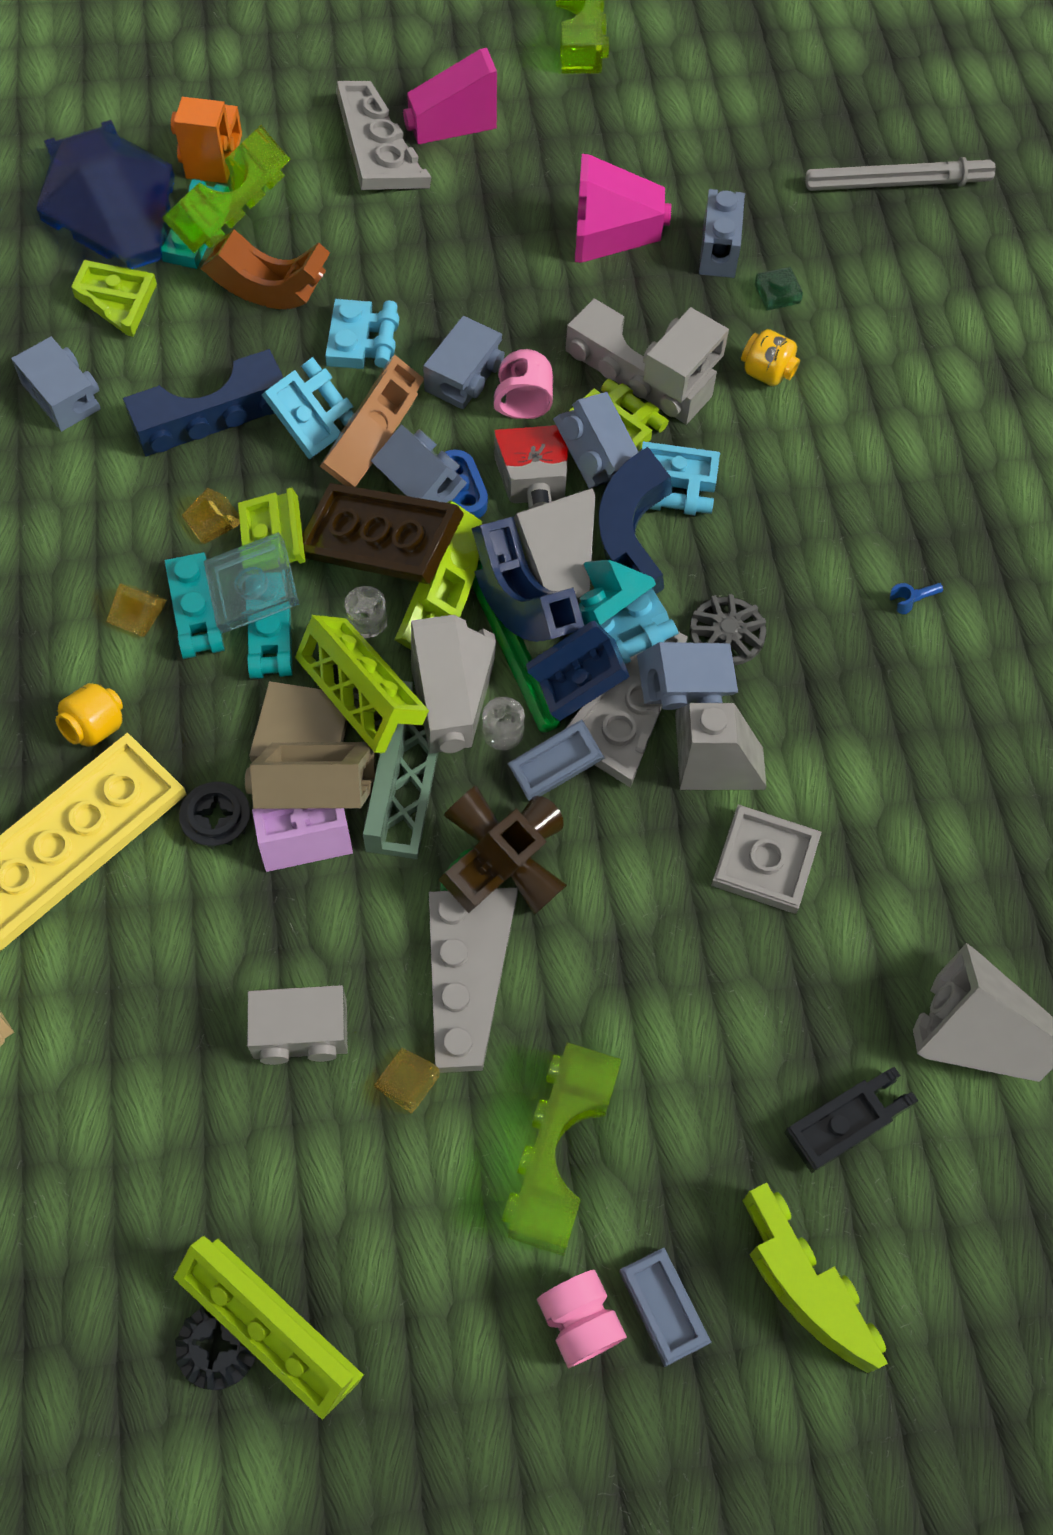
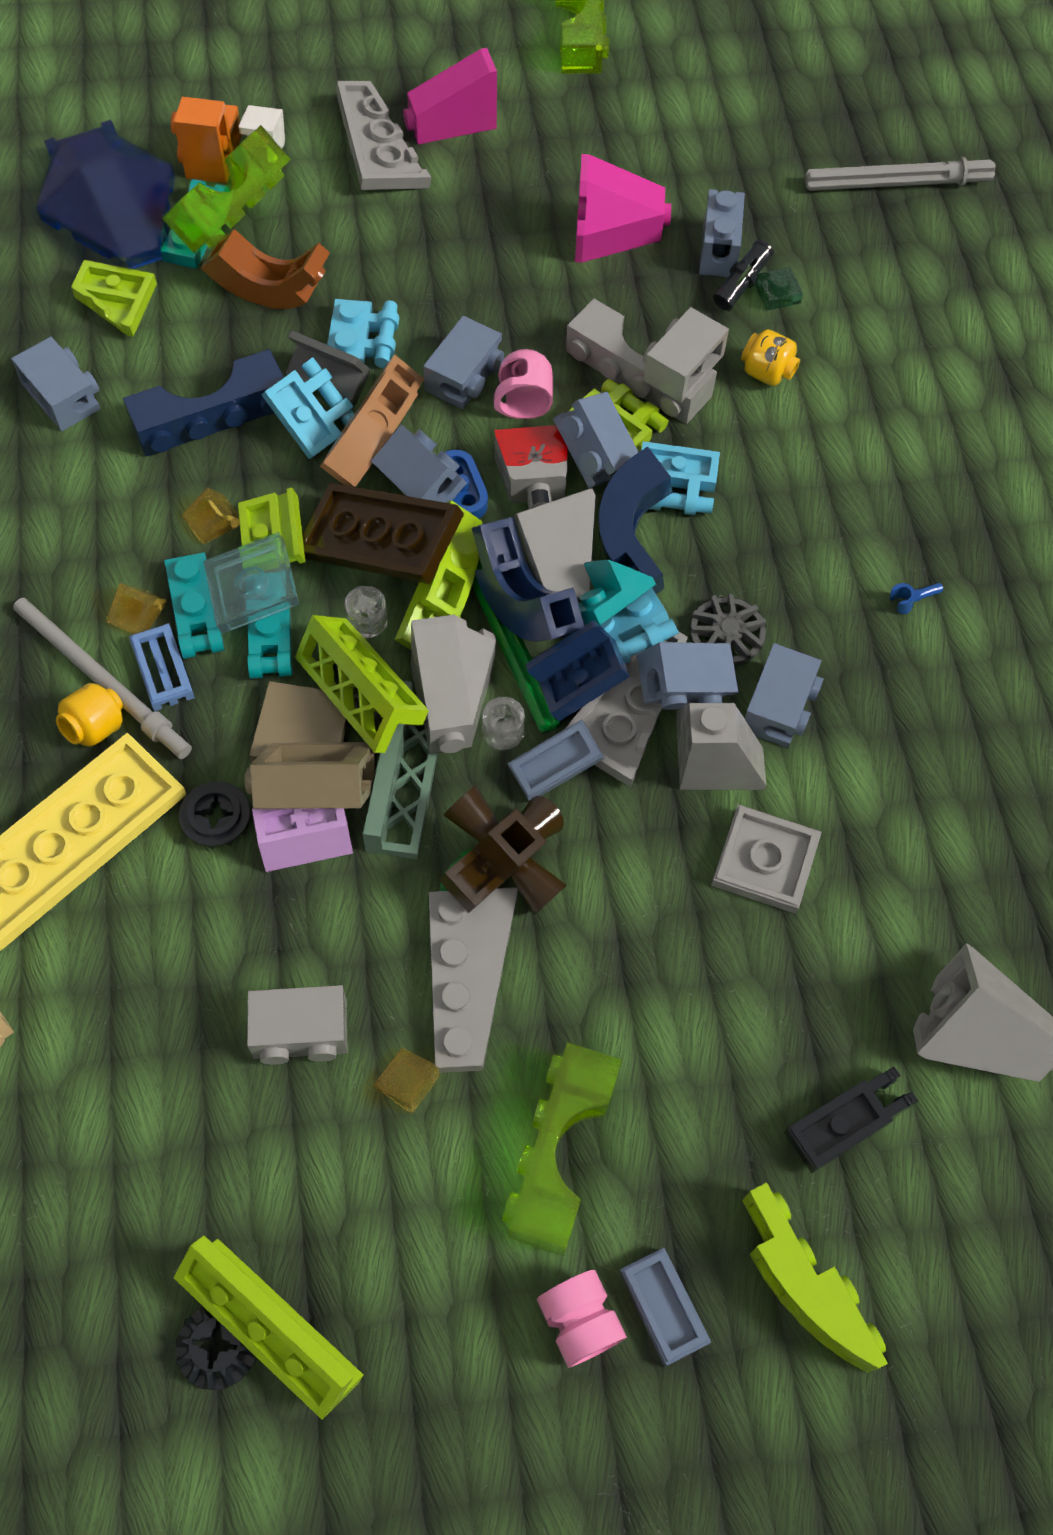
none -> light grey bar [13,598,192,759]
none -> medium blue tile [129,624,195,711]
none -> white panel [239,105,285,163]
none -> dark grey panel [285,330,371,404]
none -> black pin [713,239,774,311]
none -> sand blue brick [744,643,824,748]

